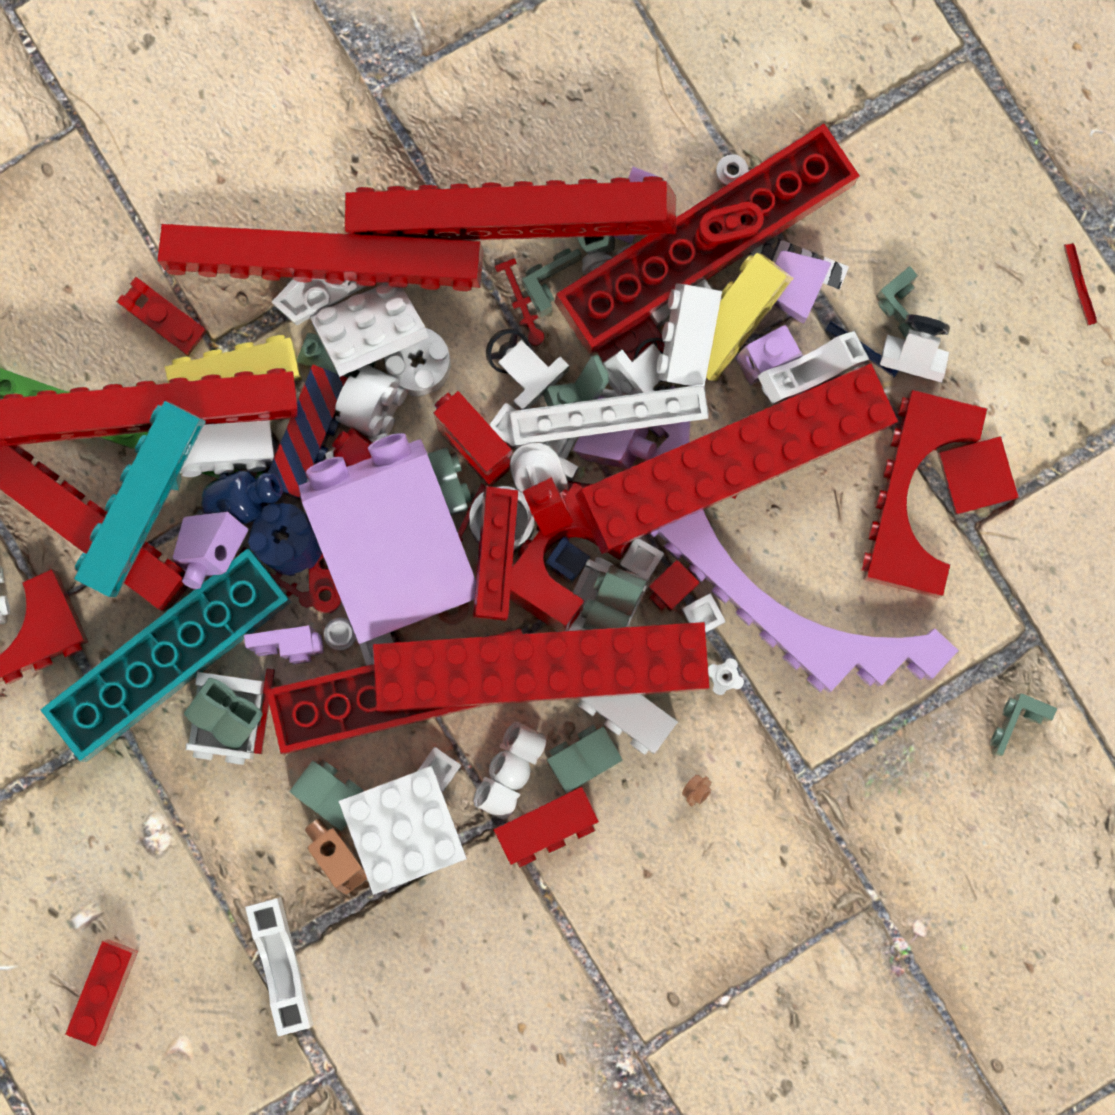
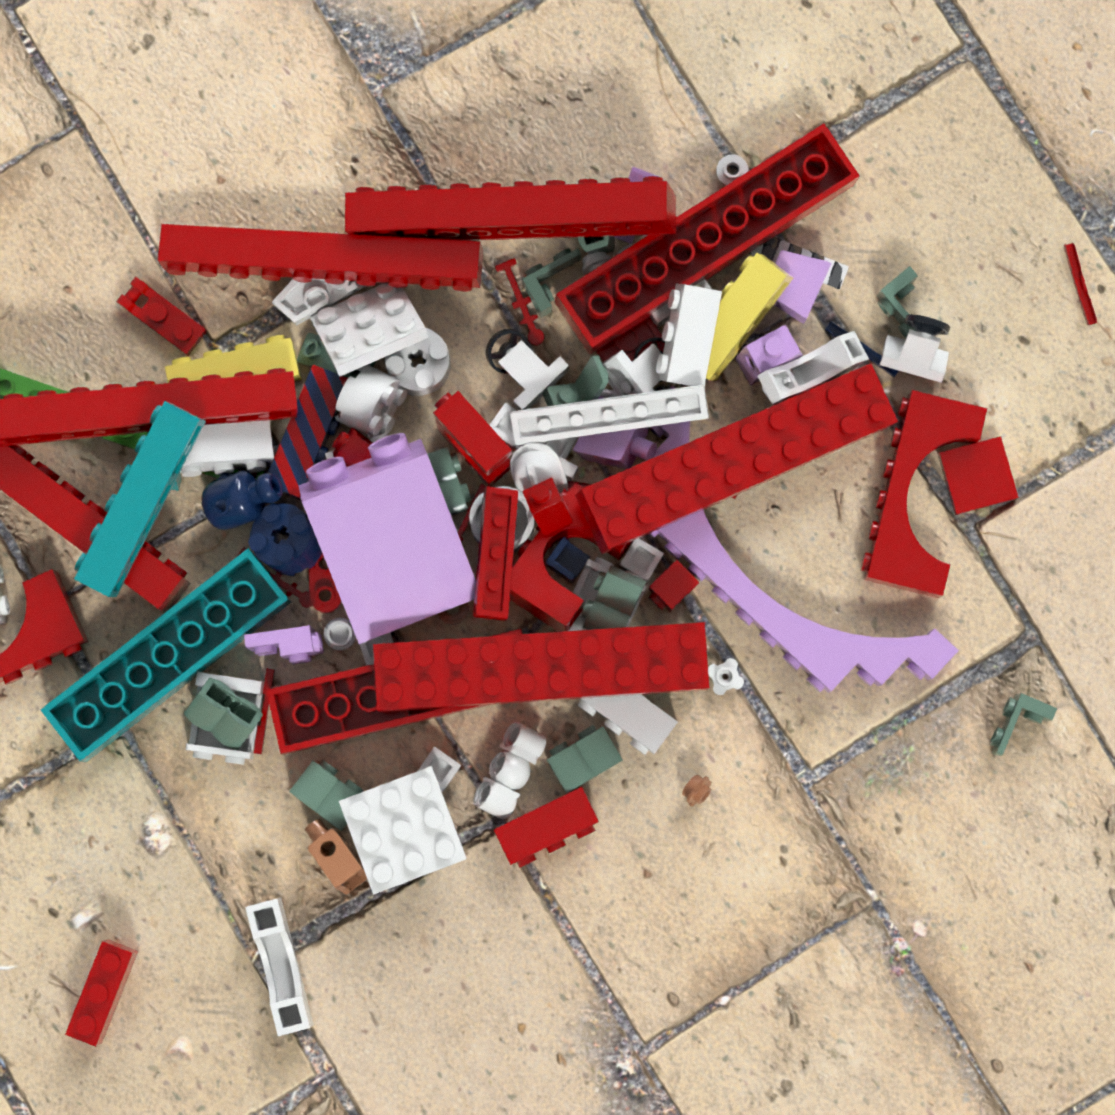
lavender torso [173,512,248,589] -> none
white plate [681,593,726,633] -> none
red plate [699,202,764,245] -> none

